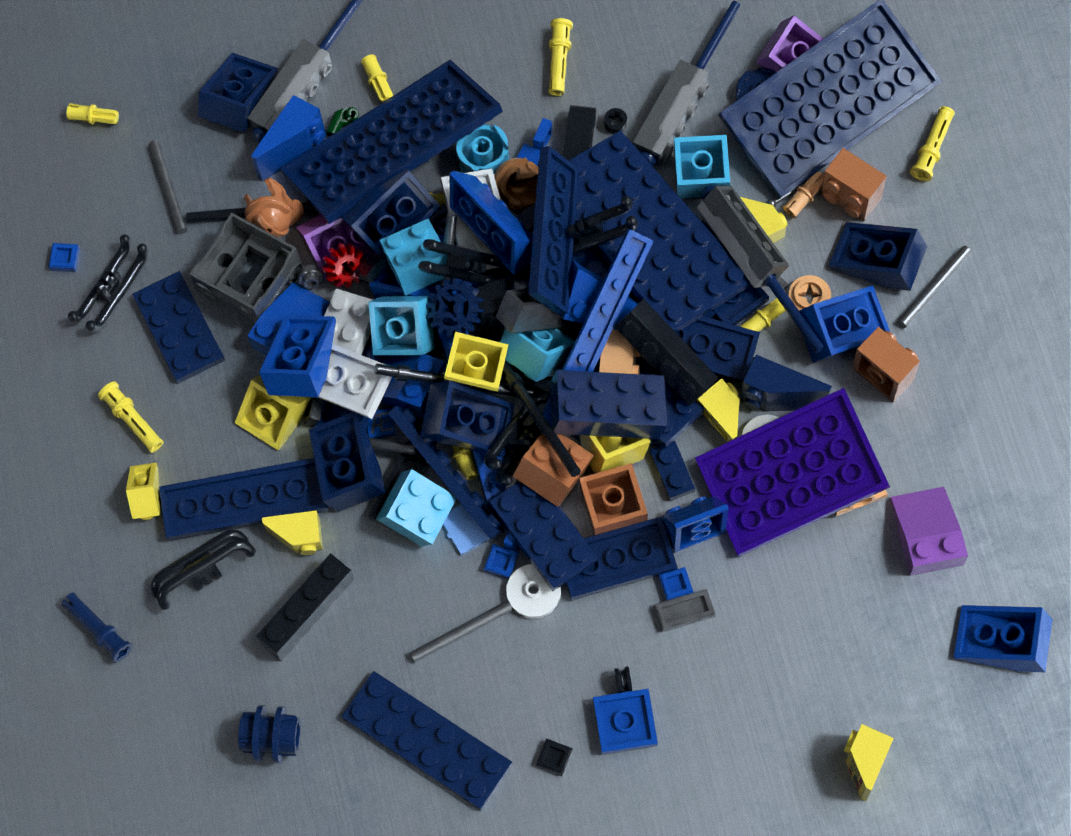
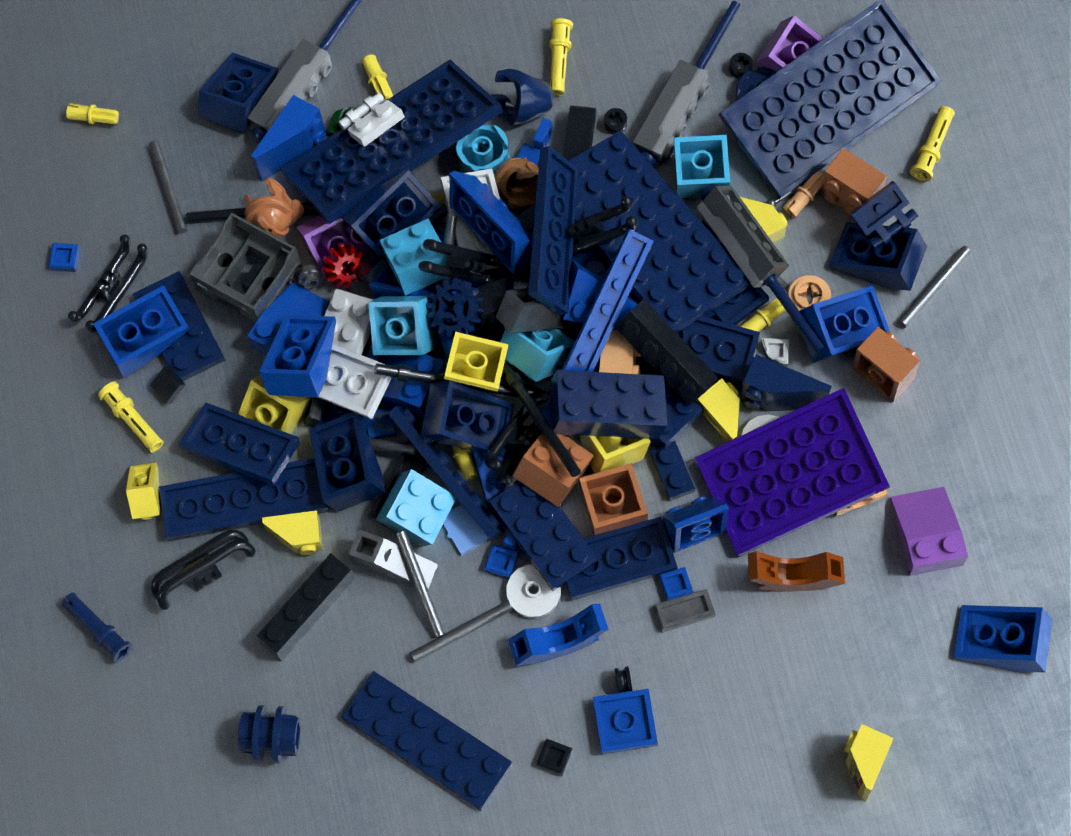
none -> blue slope [93,285,189,378]
none -> black tile [150,366,186,404]
none -> dark blue plate [179,403,300,486]
none -> white plate [338,92,405,147]
none -> flat silver slope [348,530,438,590]
none -> flat silver bar [395,530,445,638]
none -> dark blue piece [491,69,554,125]
none -> blue arch [508,604,609,666]
none -> black bush [729,52,753,78]
none -> dark orange arch [748,551,845,592]
none -> white tile [762,338,789,367]
none -> dark blue plate [849,181,918,249]

